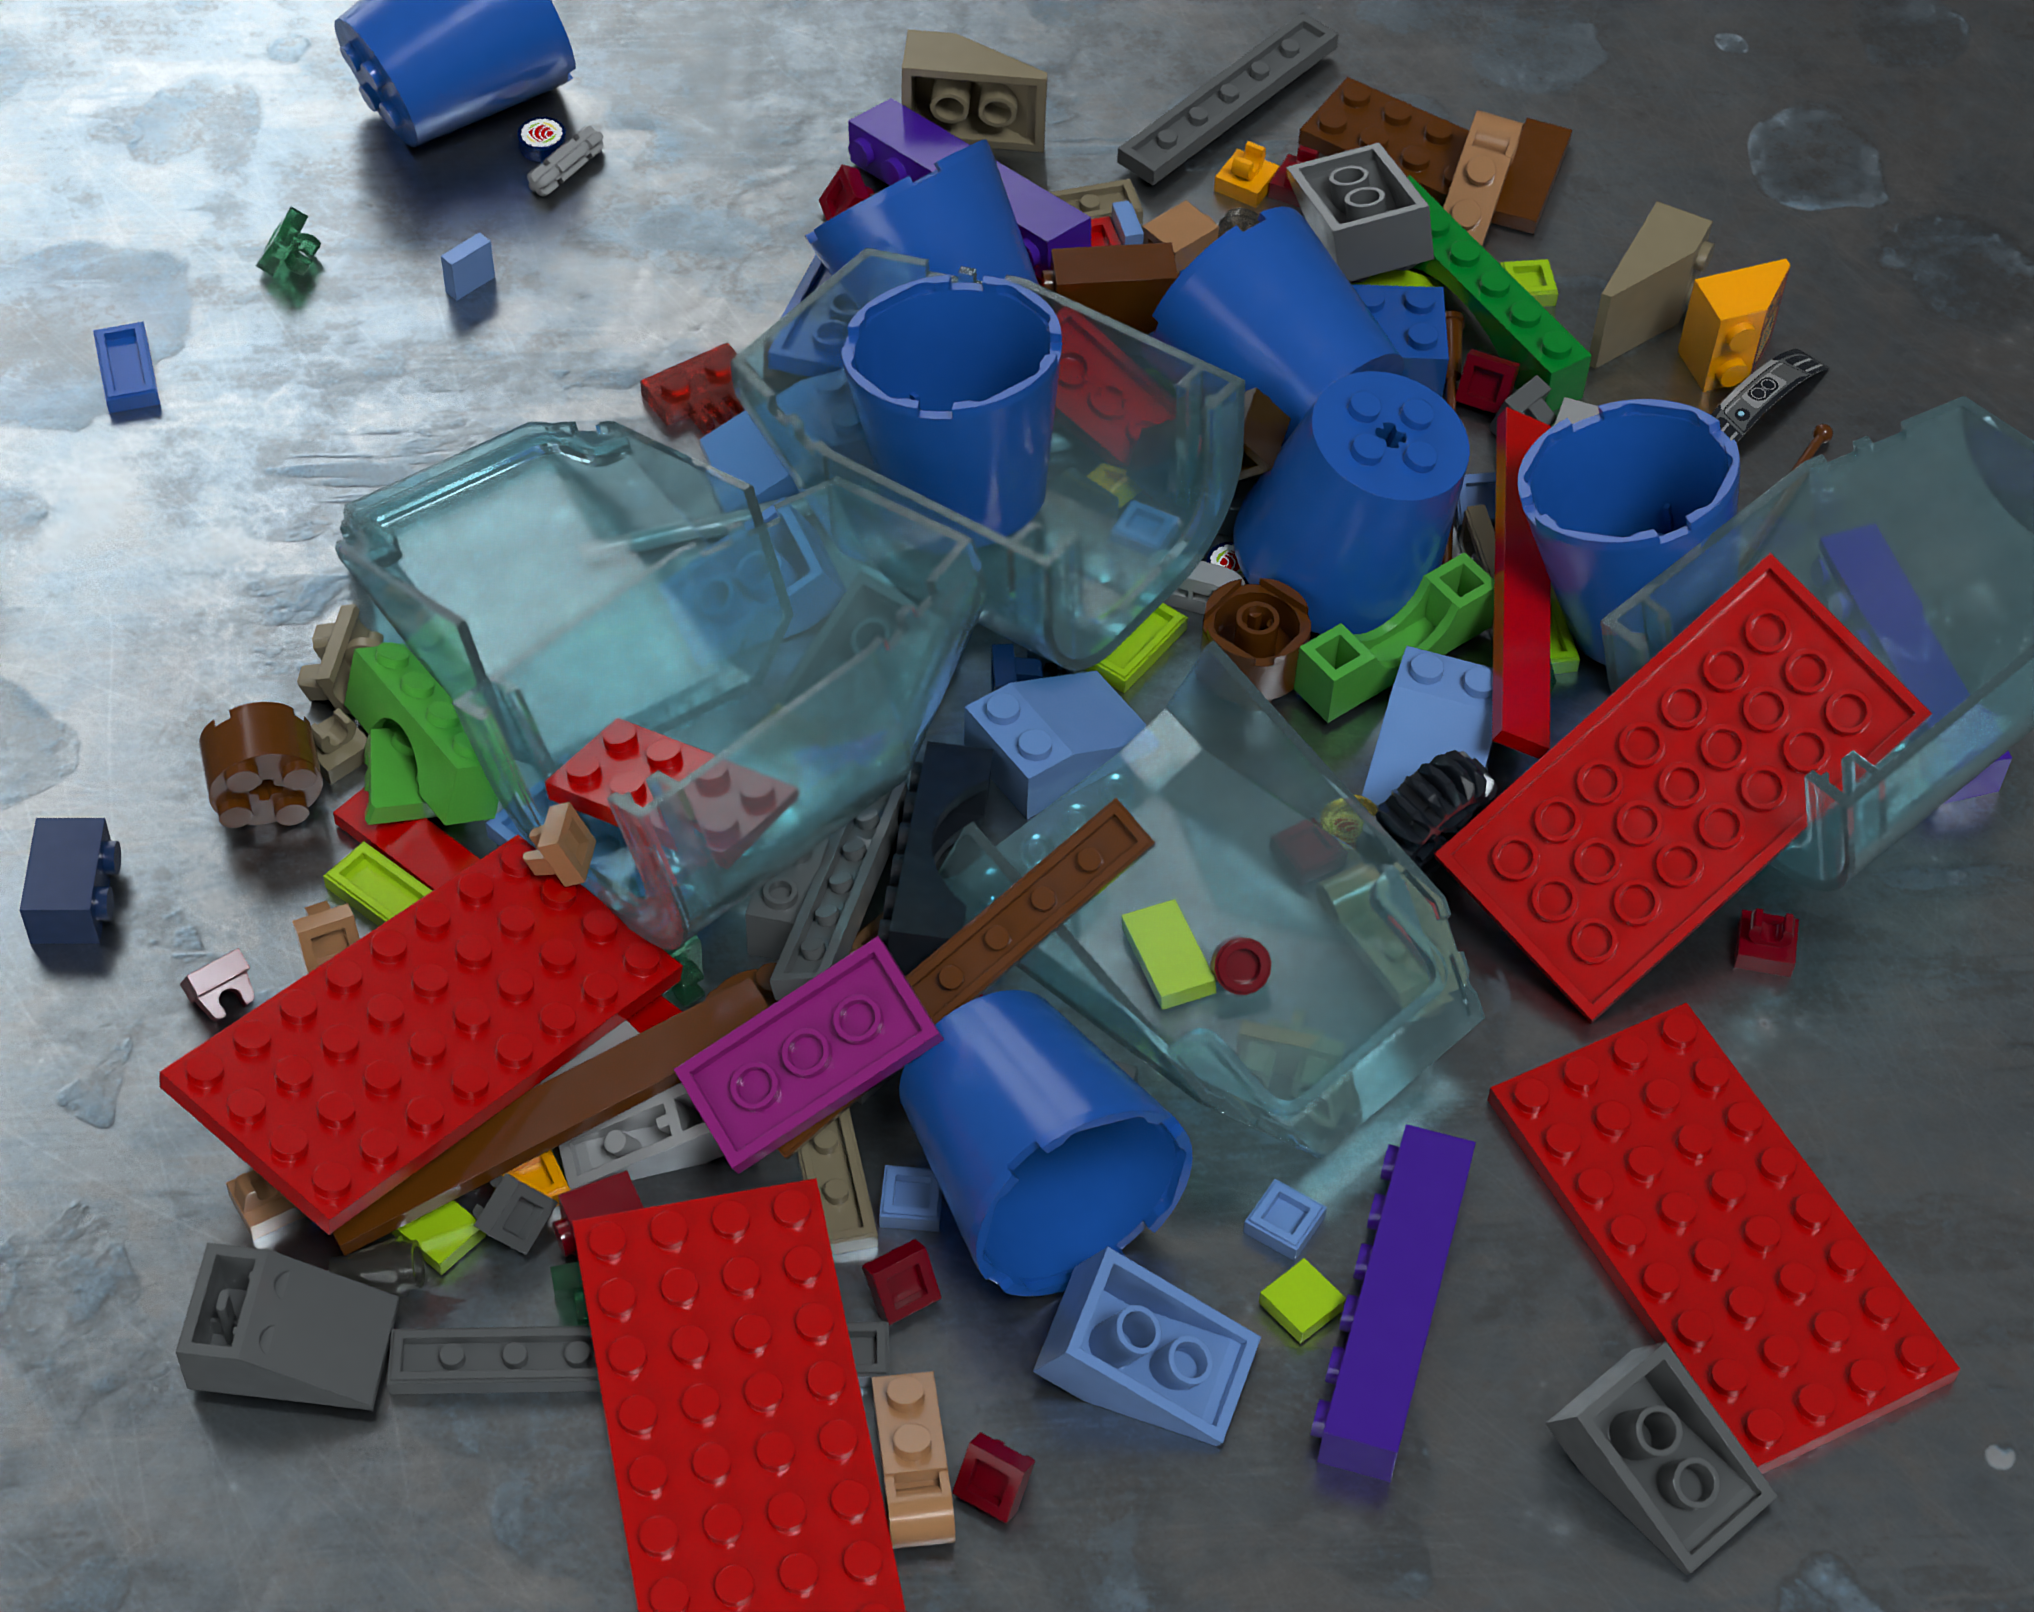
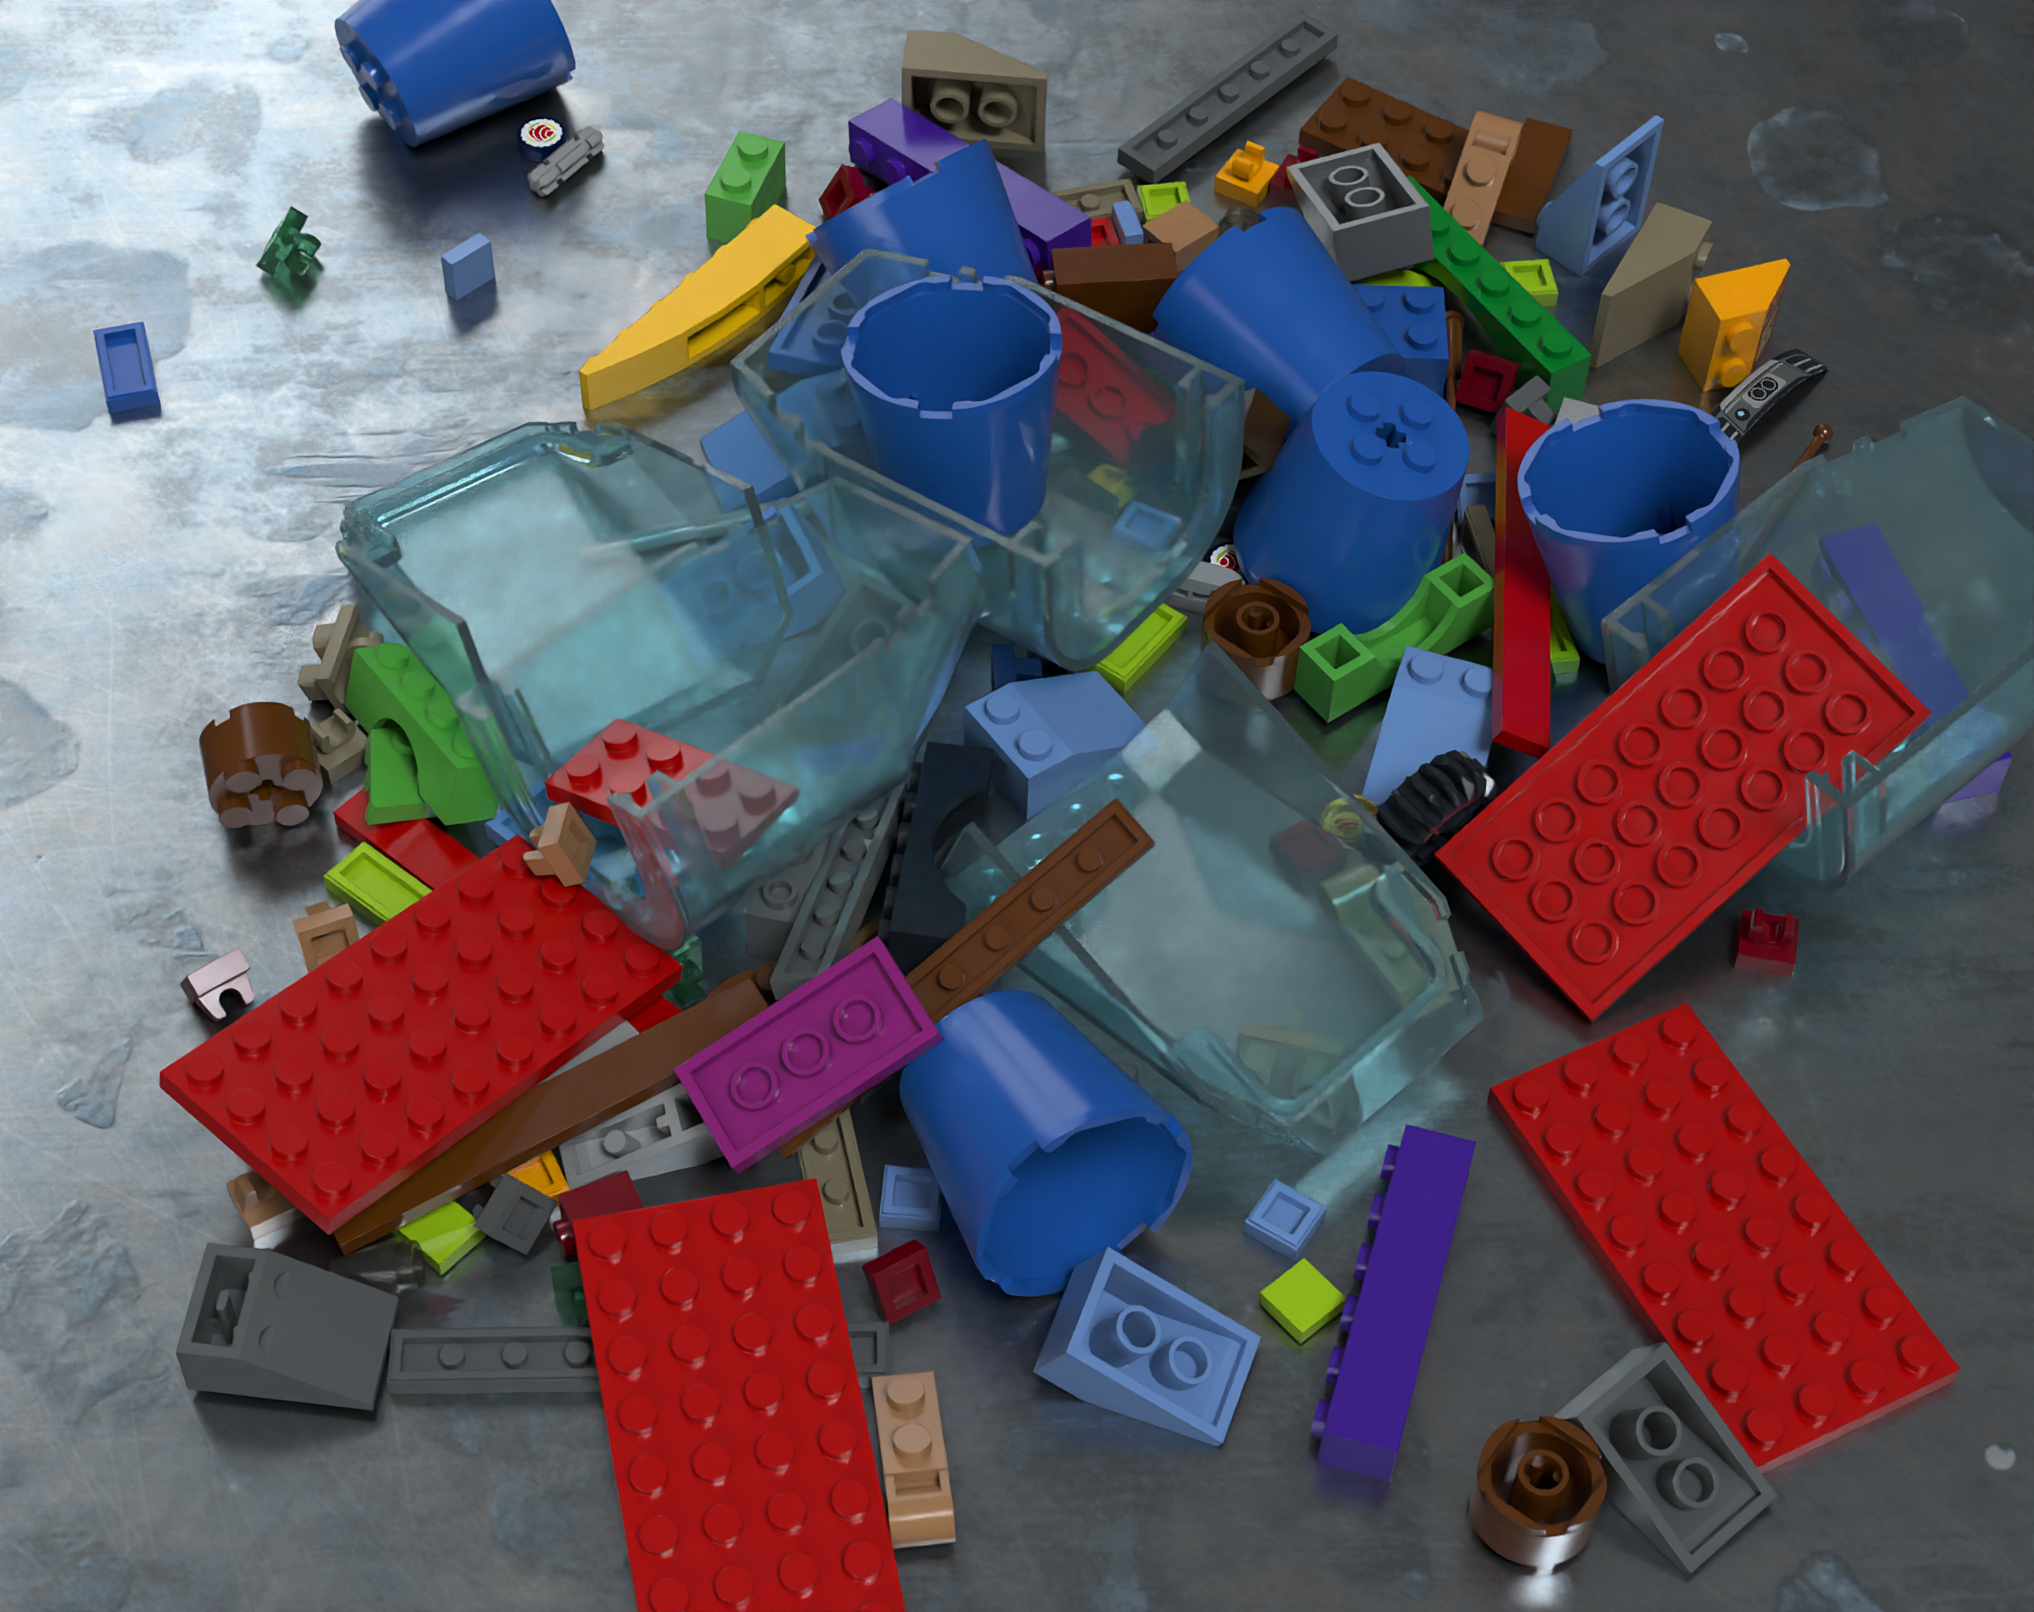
dark blue brick [20,818,121,944] -> none
clear red hinge [640,342,754,434] -> none
dark red tile [952,1432,1035,1523] -> none
lime tile [1121,899,1217,1010] -> none
dark red tile [1210,935,1272,995] -> none
none -> yellow slope [579,204,816,411]
none -> bright green brick [704,131,786,243]
none -> lime tile [1137,181,1191,225]
none -> reddish brown brick [1469,1416,1607,1571]
none -> medium blue slope [1535,115,1664,277]

